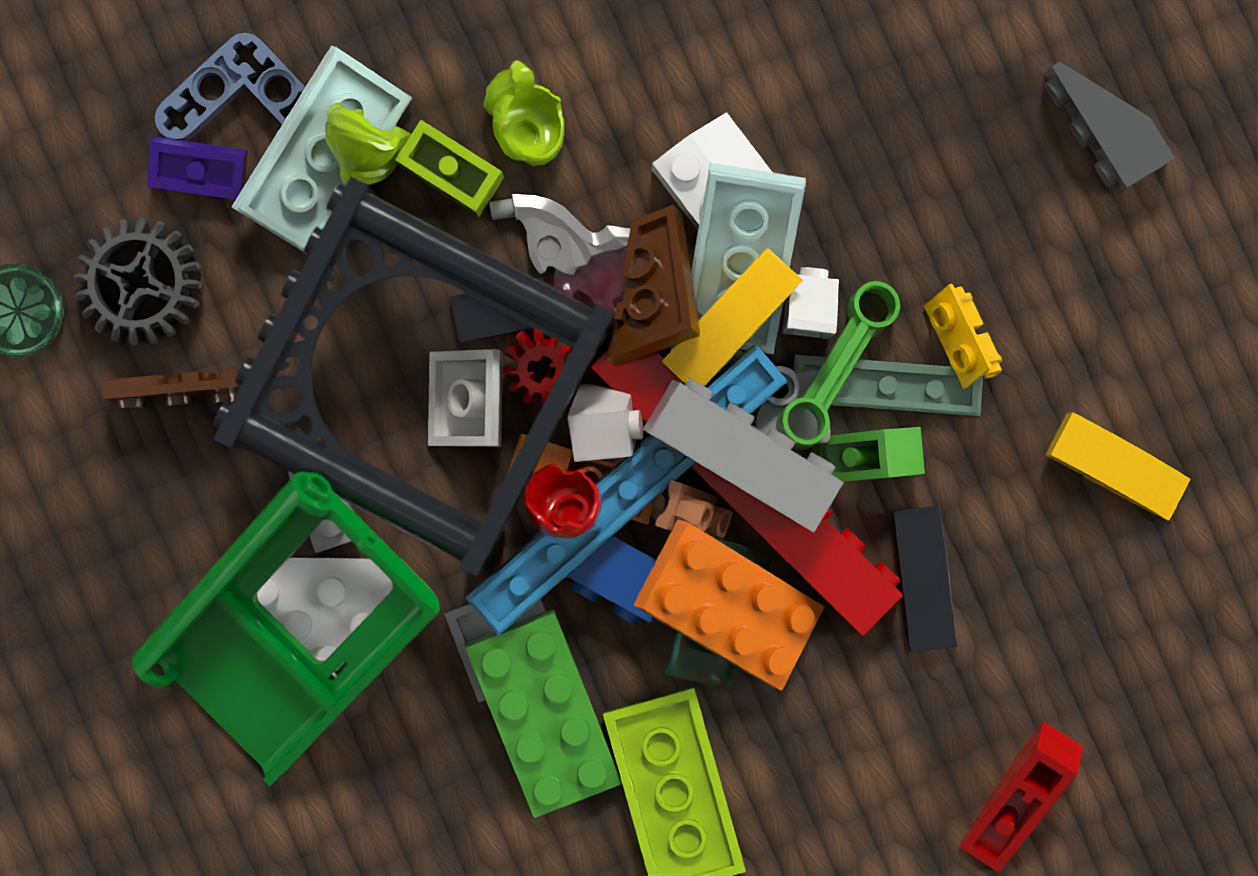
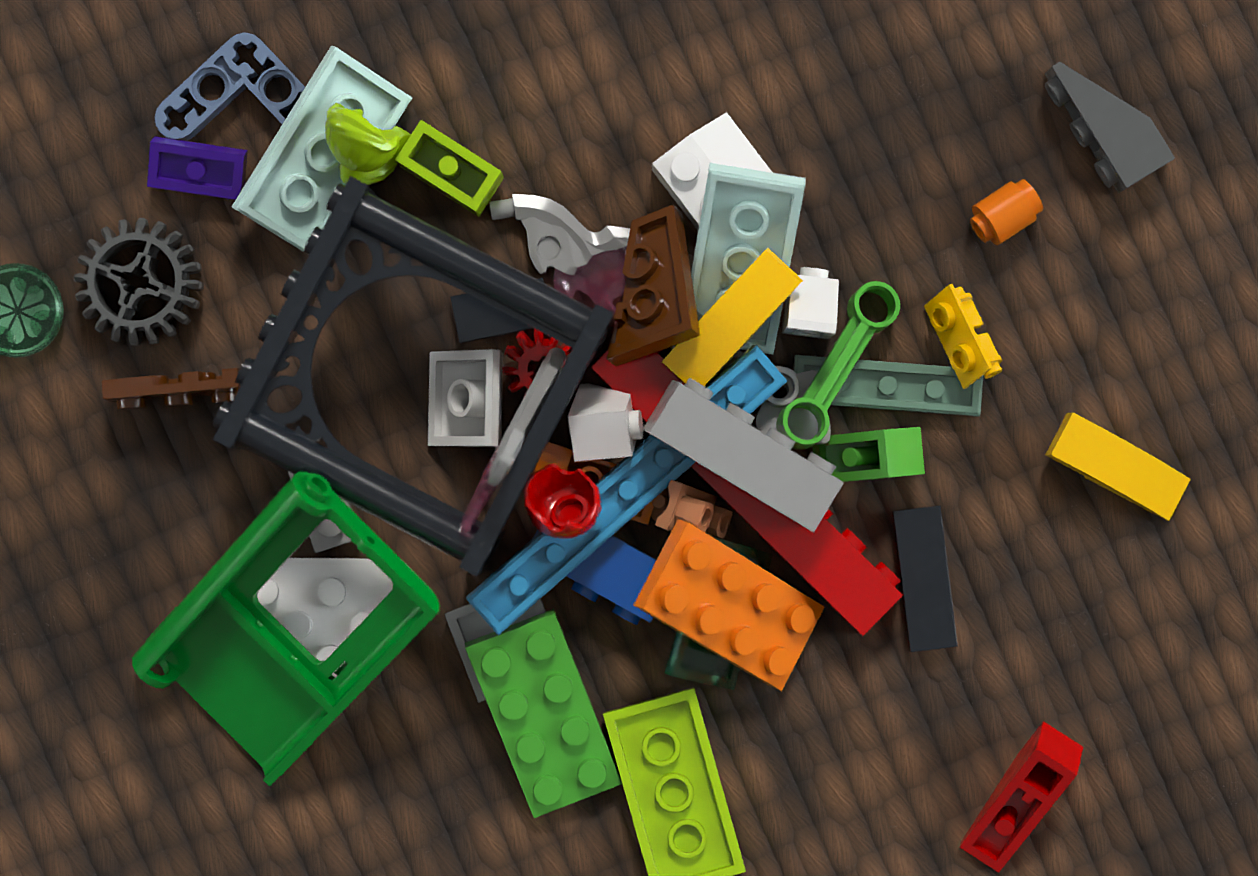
lime hair [483,61,564,166] -> none
none -> light grey piece [459,348,566,534]
none -> orange brick [970,179,1043,245]

